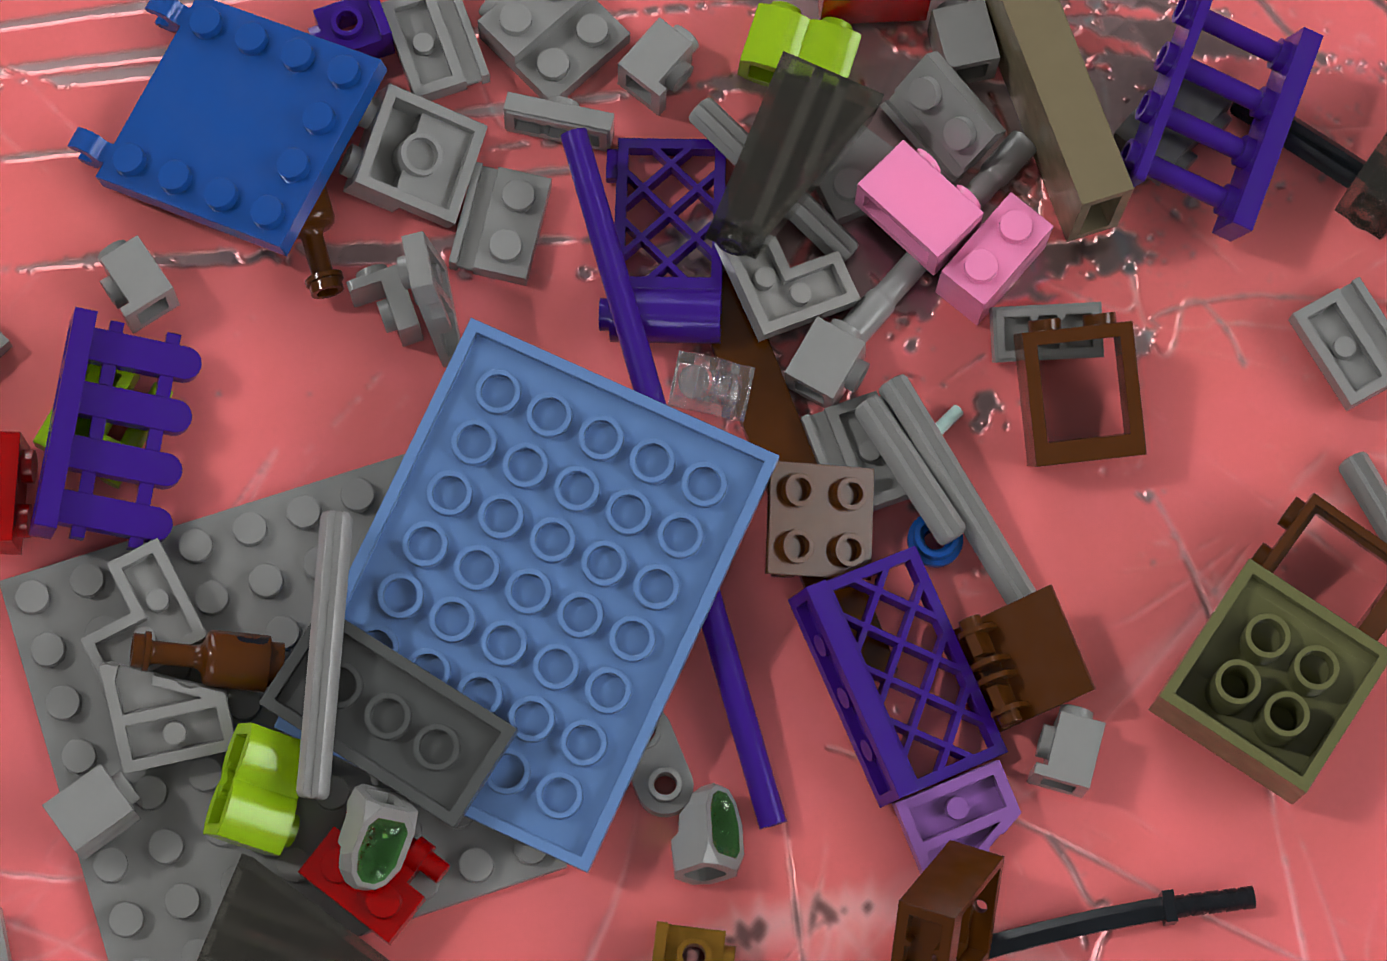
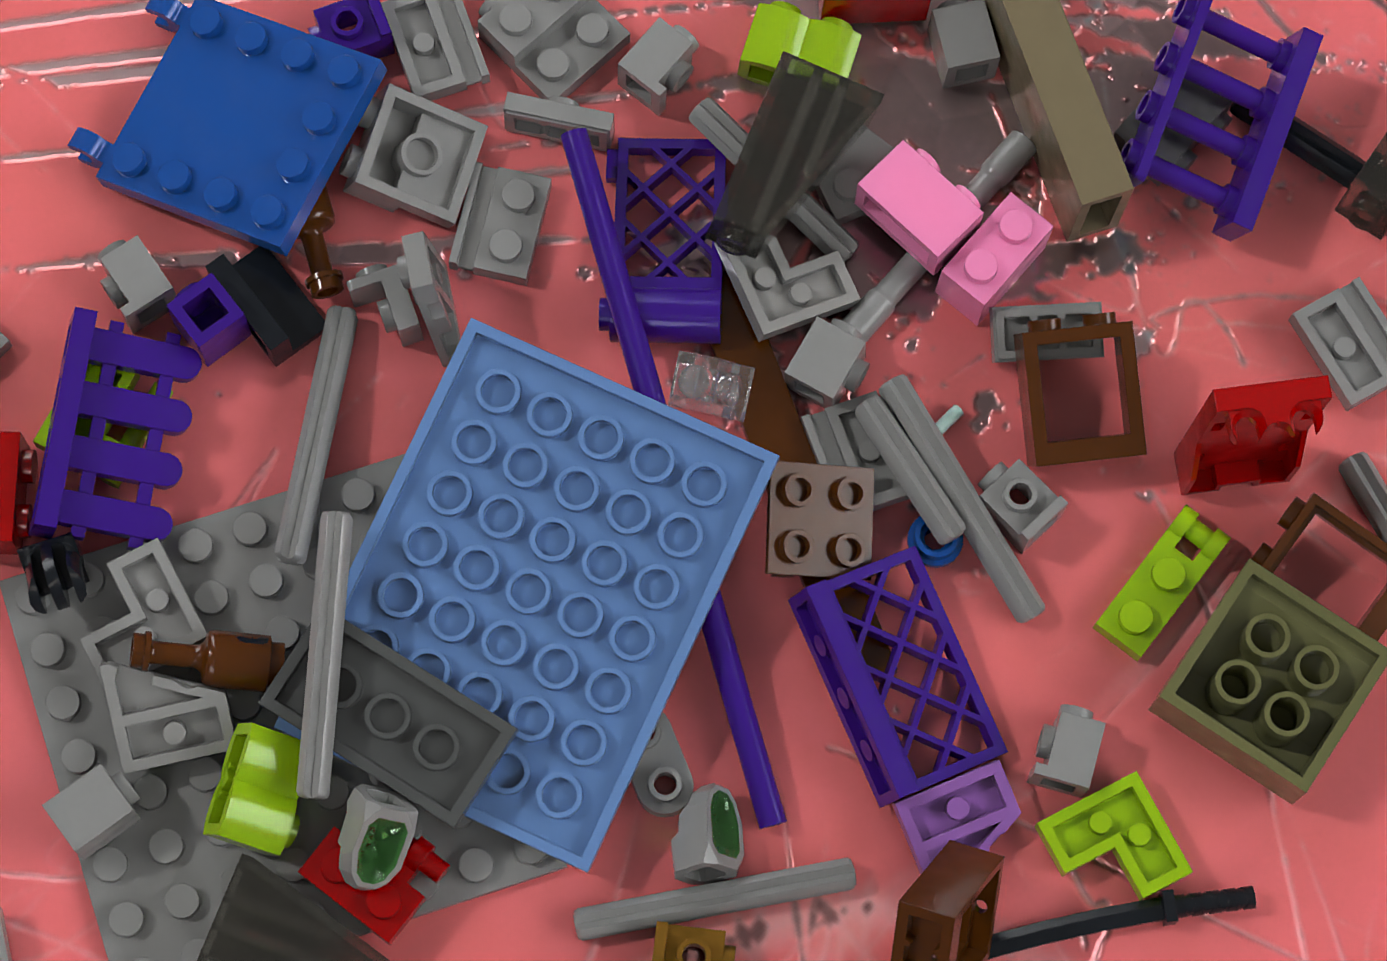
light grey plate [880,51,1006,184] -> none
reddish brown hinge [954,585,1096,732] -> none
none -> black arm [17,532,90,614]
none -> dark purple brick [166,272,252,367]
none -> black panel [205,246,325,367]
none -> light grey axle [274,305,358,566]
none -> light grey axle [573,858,856,941]
none -> light grey brick [978,459,1068,554]
none -> lime plate [1034,771,1193,901]
none -> lime plate [1093,504,1231,662]
none -> red piece [1174,375,1332,495]

